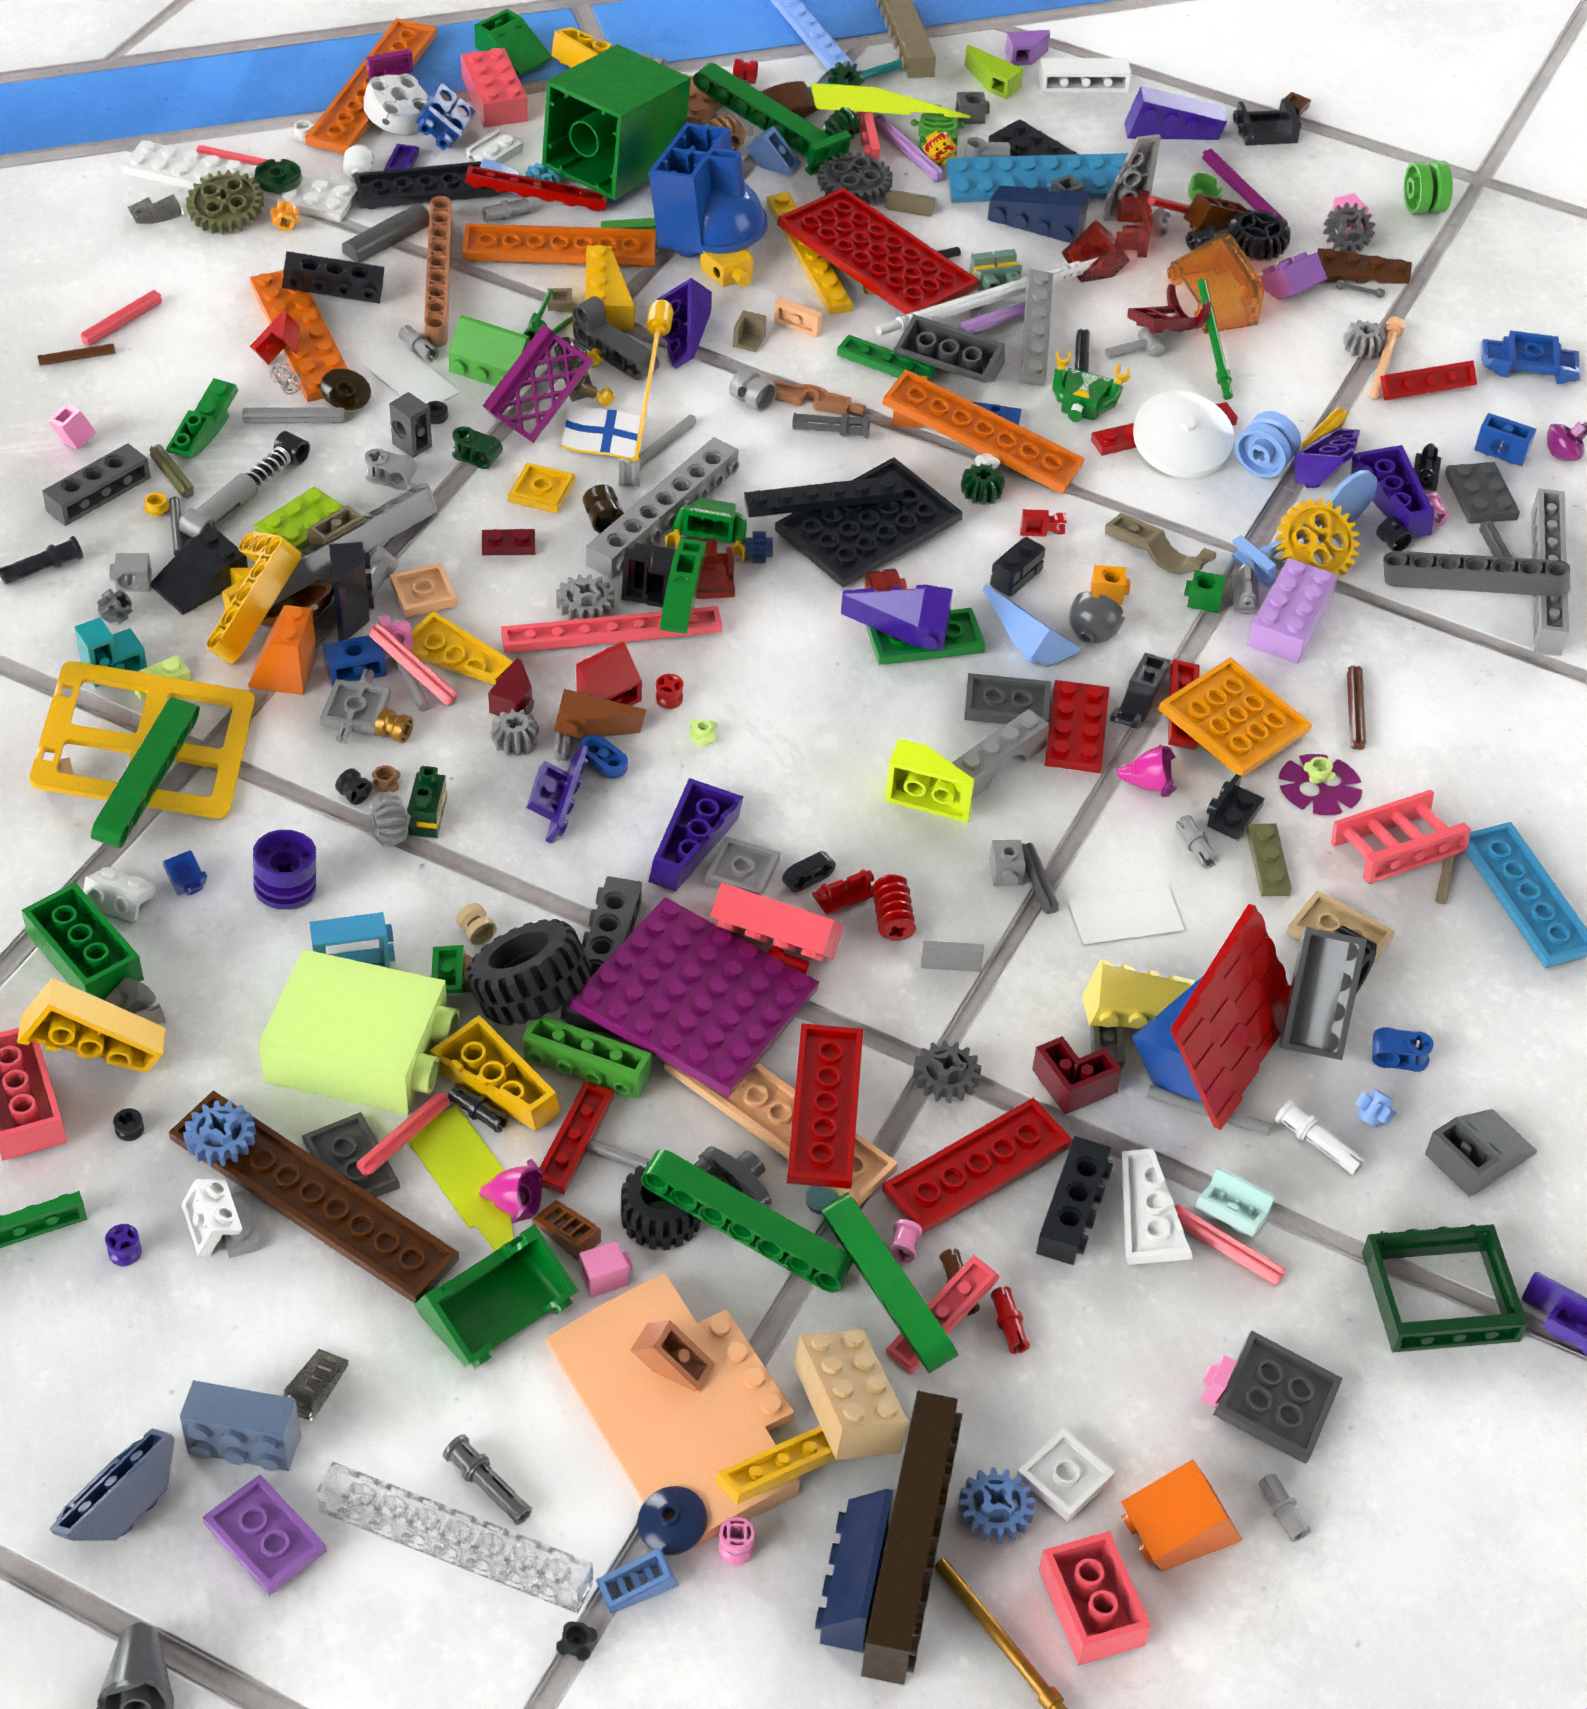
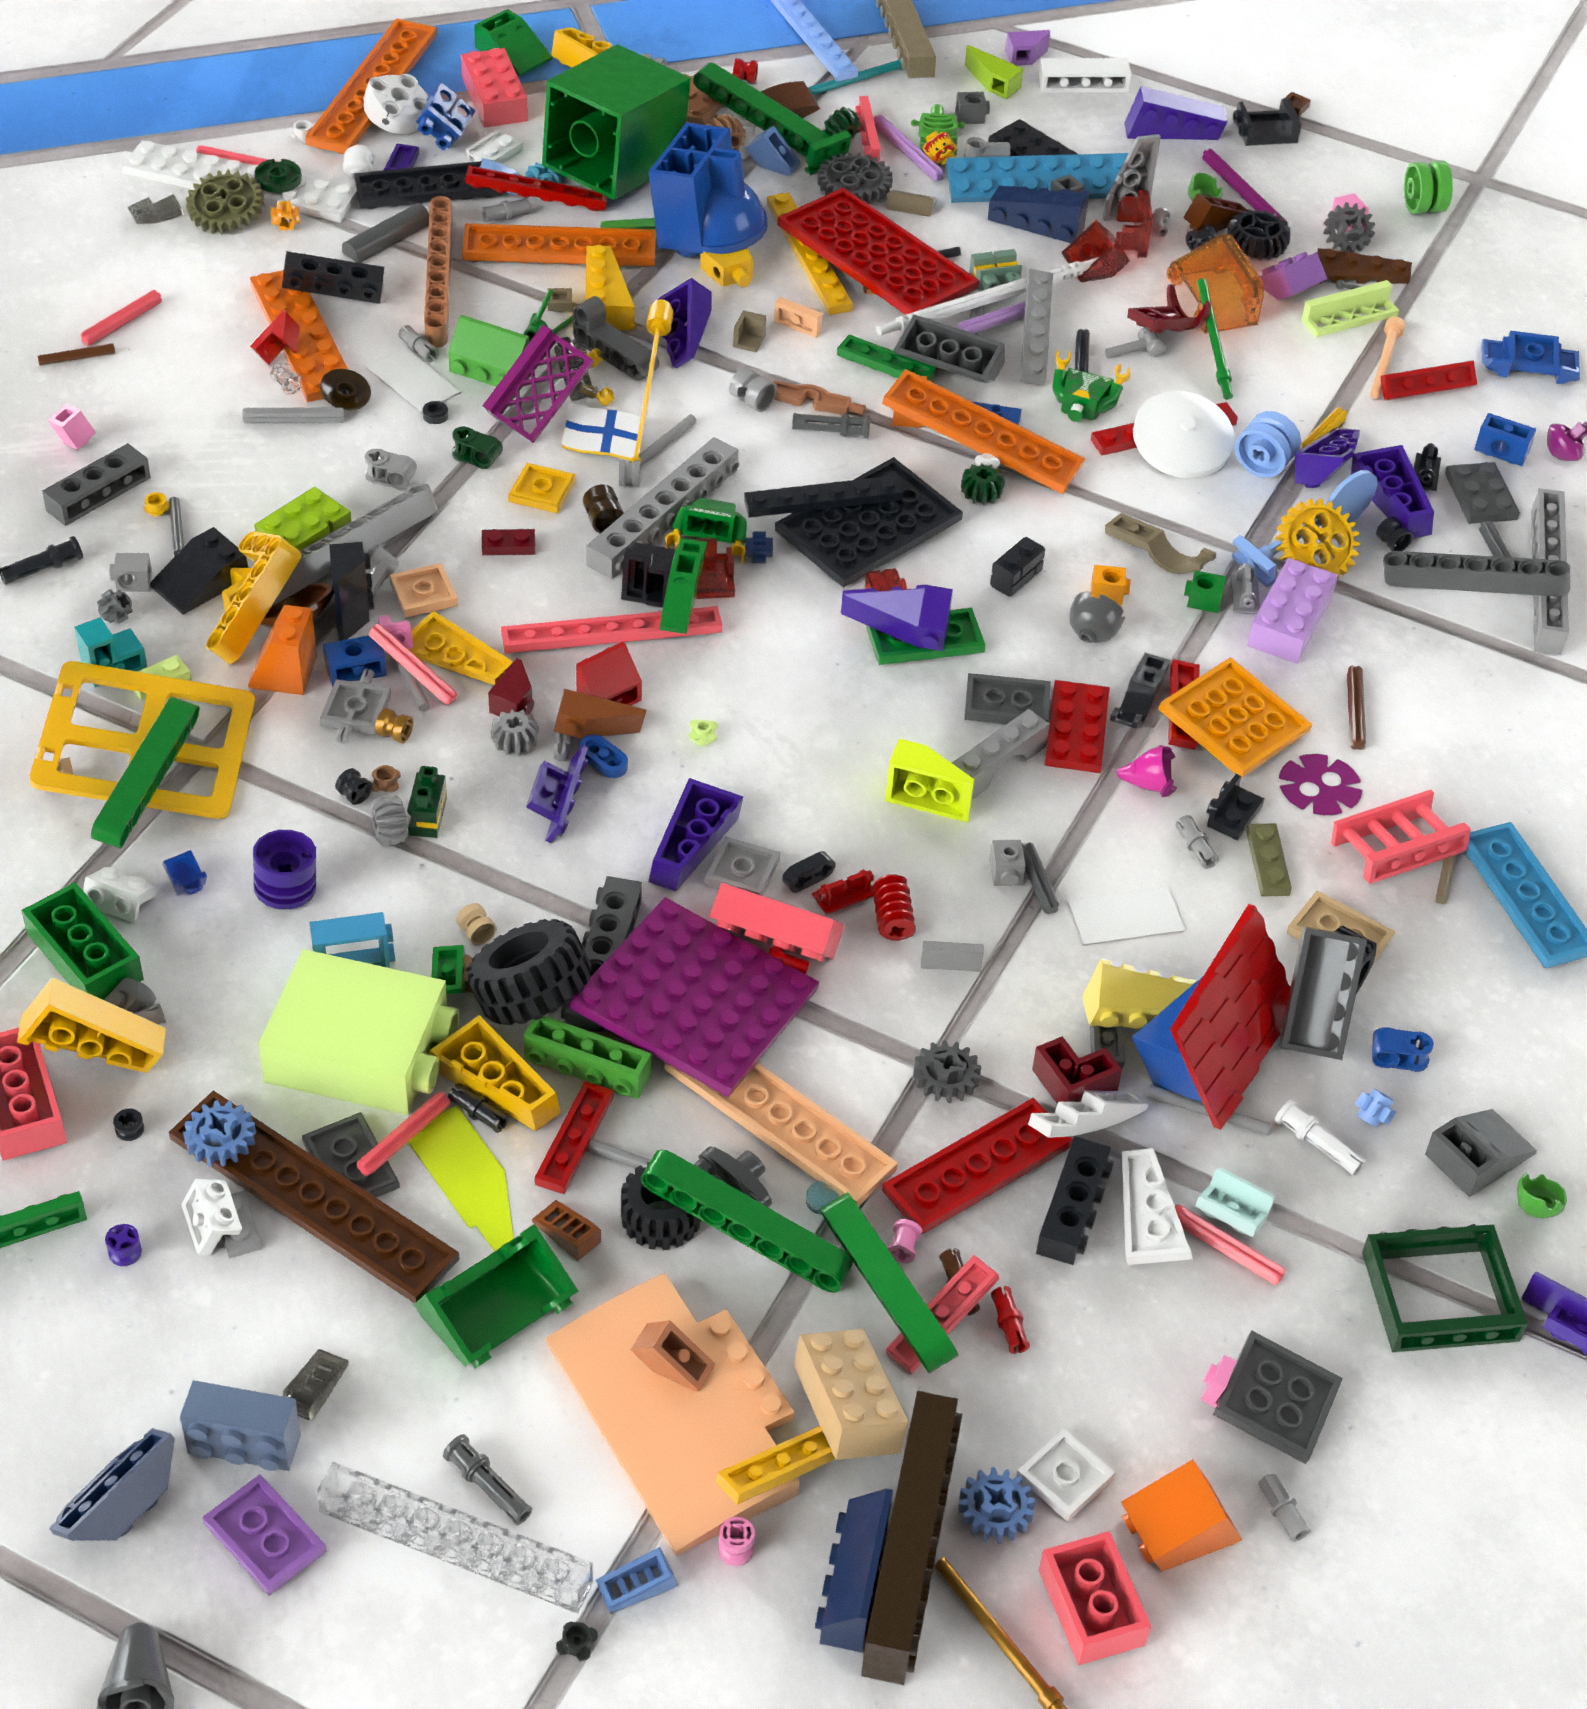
olive axle [149,444,195,498] -> none
green slope [166,378,238,459] -> none
piece [179,431,310,538] -> none
dark tan slope [307,505,366,545] -> none
magenta plate [366,49,413,80] -> none
dark grey brick [389,392,432,458] -> none
hat [479,1159,543,1224] -> none
light grey gear [556,574,615,620] -> none
bright pink brick [579,1241,632,1298] -> none
dark blue dish [637,1486,707,1555] -> none
red wheel [655,674,684,709] -> none
red plate [787,1023,863,1189] -> none
neon yellow sticker [811,83,970,118] -> none
dark green gear [826,60,865,86] -> none
light blue wedge [983,584,1081,667] -> none
red plate [1020,509,1067,537] -> none
red bar [1147,195,1190,214] -> none
yellowish green plate [1303,757,1336,784] -> none
light grey gear [1343,320,1386,359] -> none
bright pink bush [1426,492,1449,527] -> none
none -> white slope [1028,1090,1149,1138]
none -> yellowish green fence [1301,280,1399,337]
none -> bright green hair [1517,1173,1567,1219]

